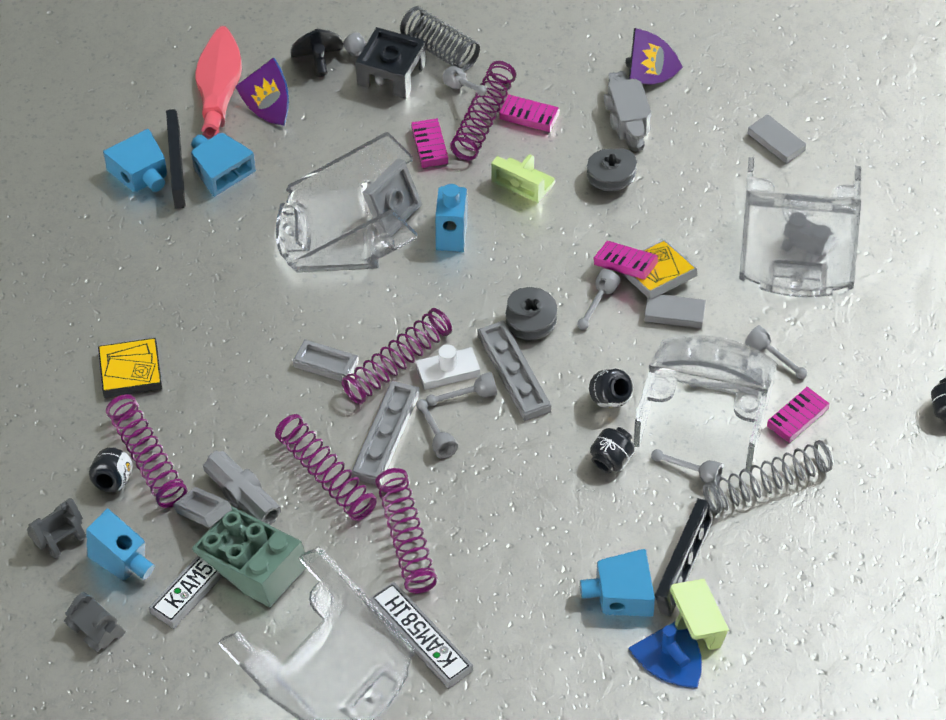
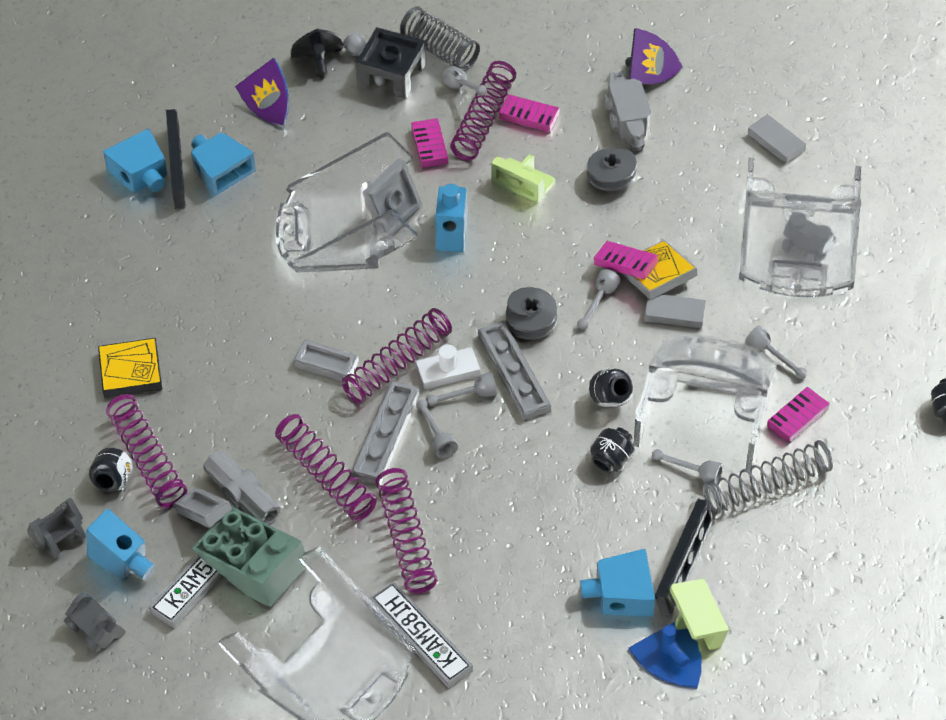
coral animal [195,26,242,139] -> none

